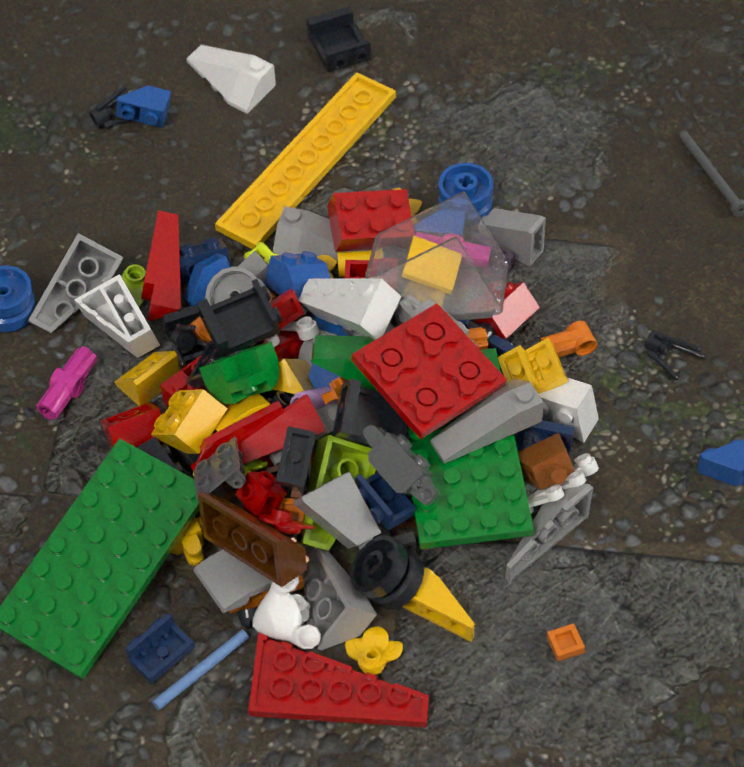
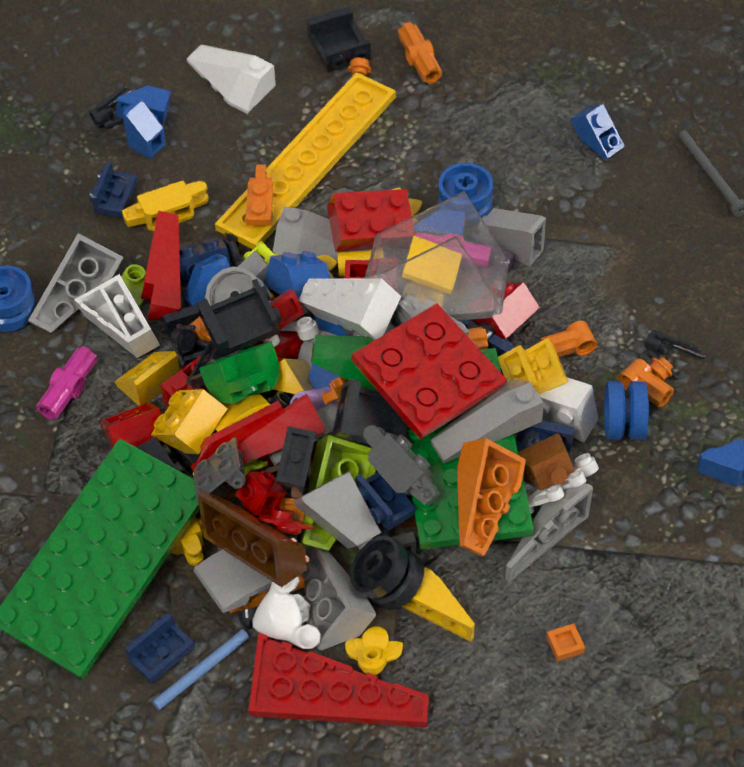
none -> dark blue bracket [89,162,138,218]
none -> blue slope [122,98,166,159]
none -> yellow hinge [122,181,209,231]
none -> black piece [223,232,243,267]
none -> orange hinge [246,165,274,226]
none -> orange plate [348,58,371,76]
none -> orange piece [398,22,442,84]
none -> orange wedge [457,438,526,556]
none -> blue slope [570,104,625,159]
none -> blue wheel [604,381,649,441]
none -> orange piece [617,358,674,408]
none -> orange plate [649,357,673,381]

